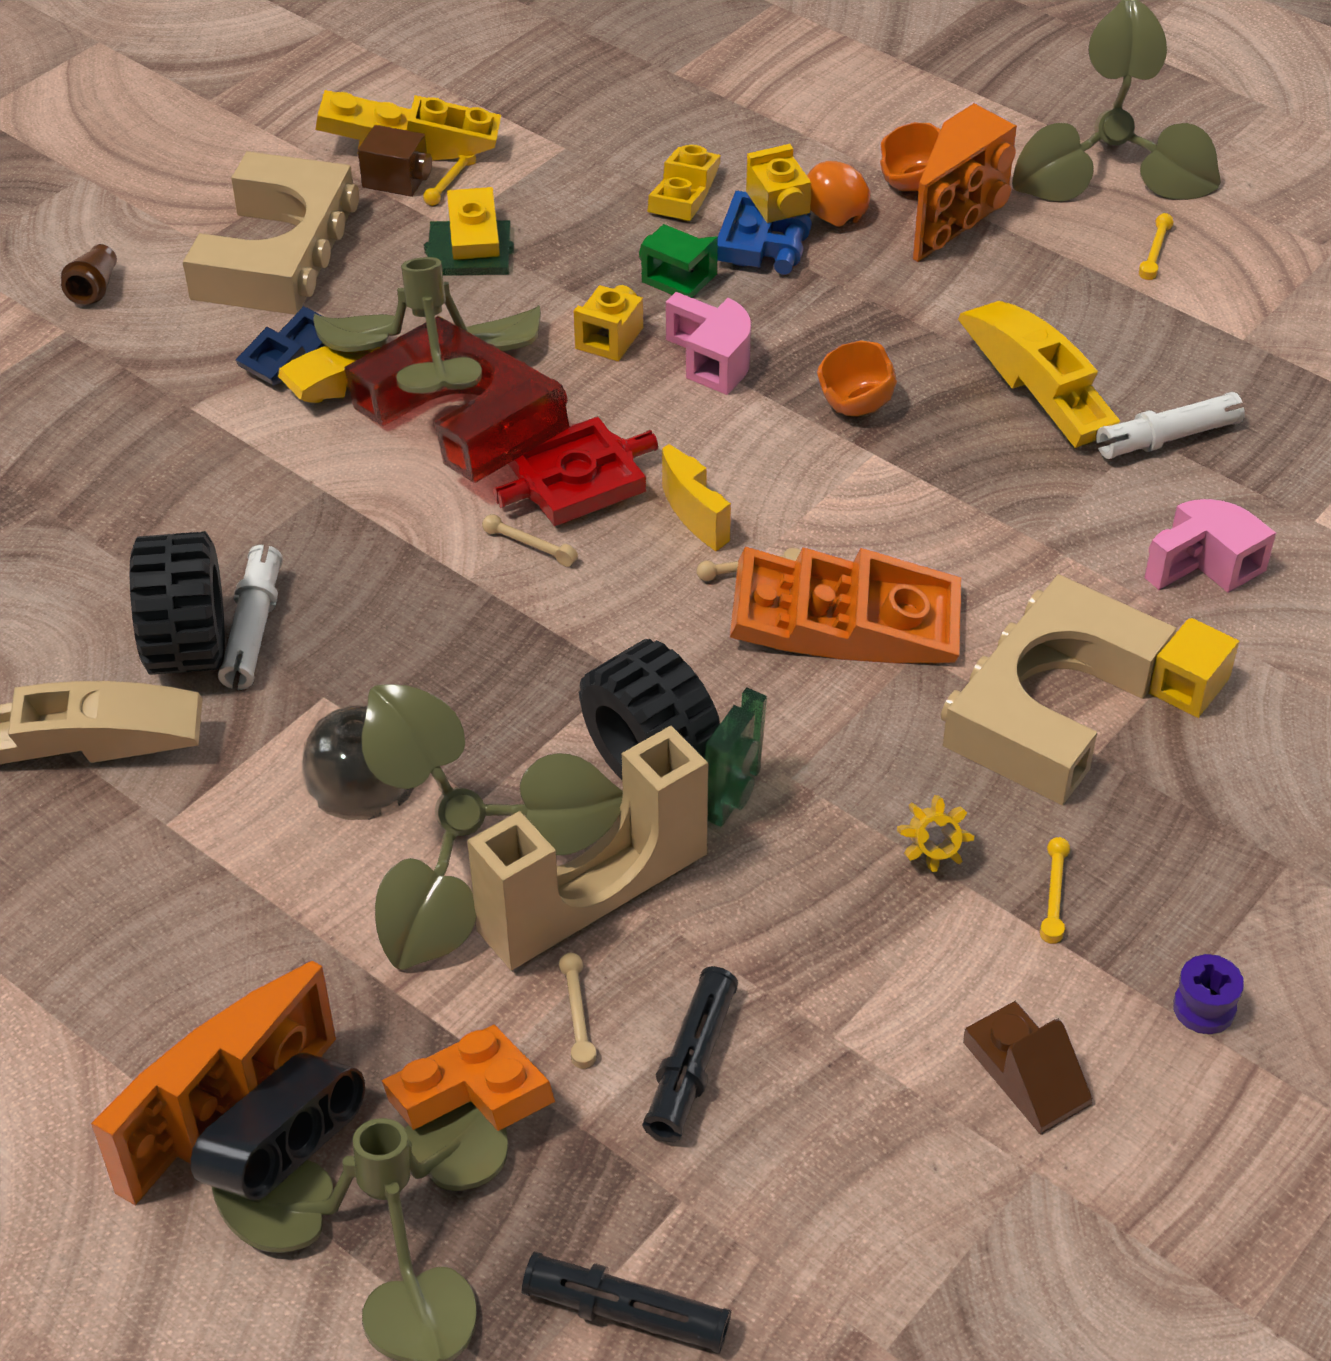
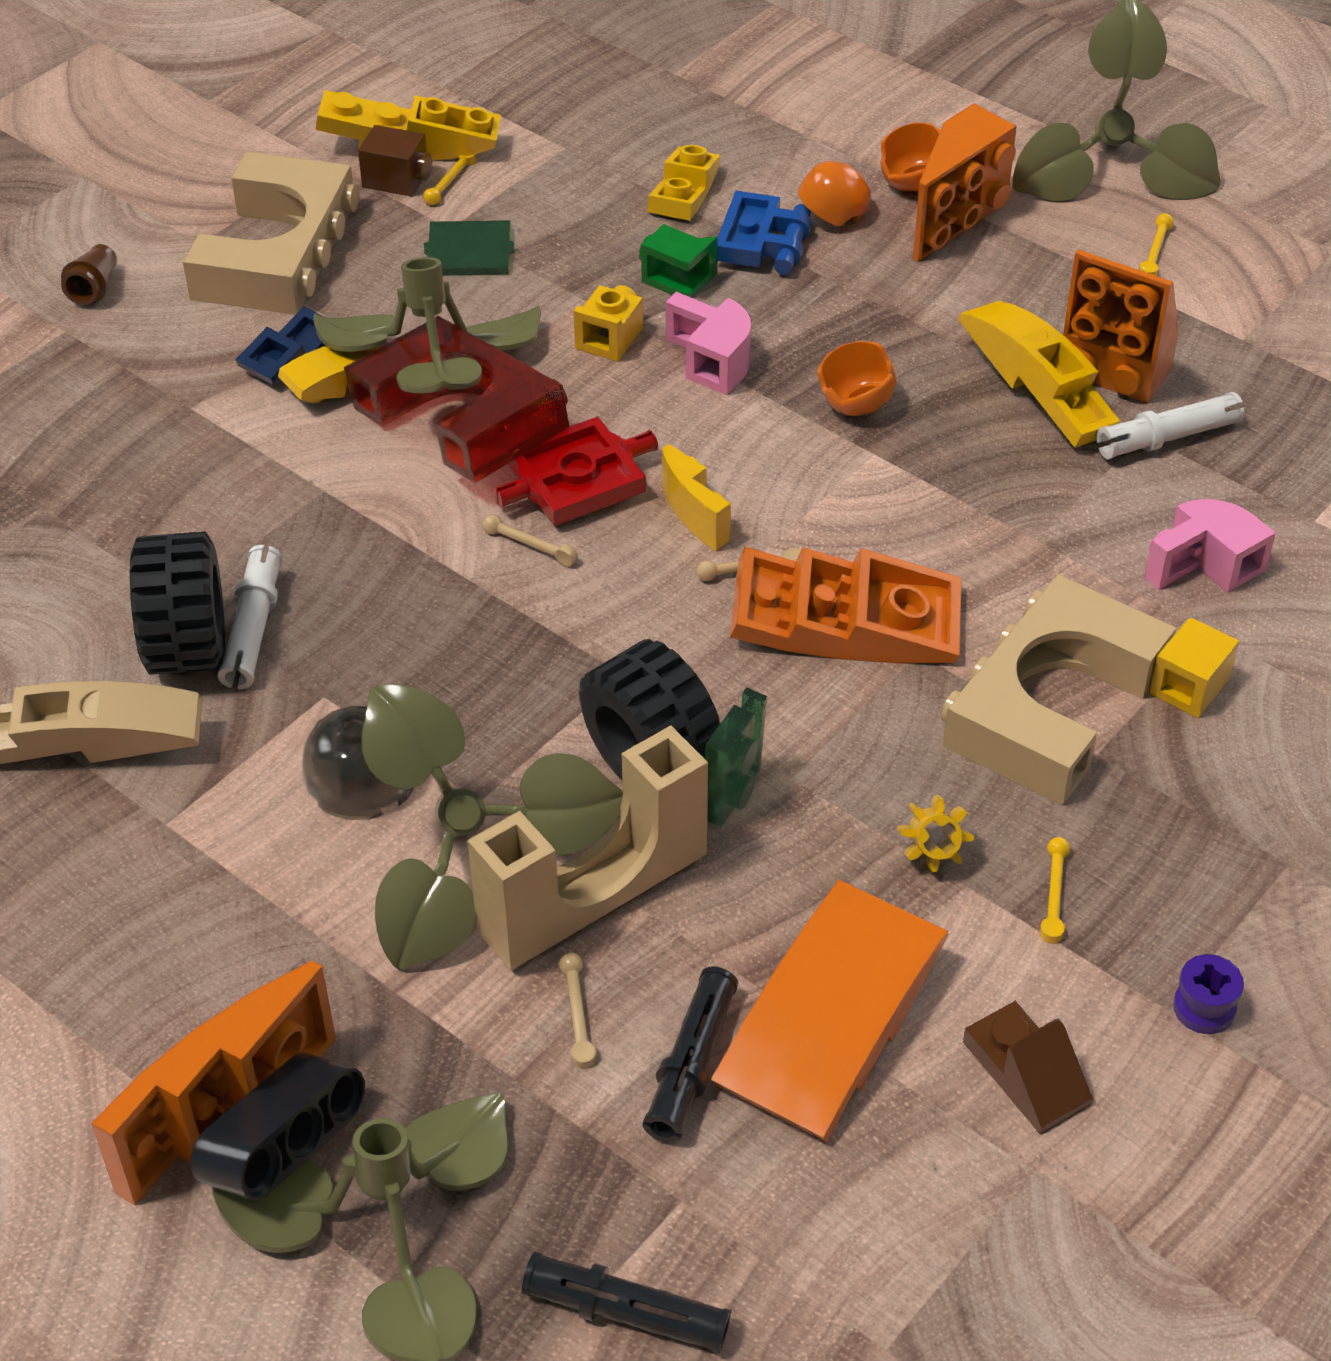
orange plate [382,1024,555,1131] -> none
yellow plate [447,187,500,260] -> none
yellow brick [746,144,811,223] -> none
none -> orange slope [711,880,949,1143]
none -> orange slope [1063,249,1179,404]

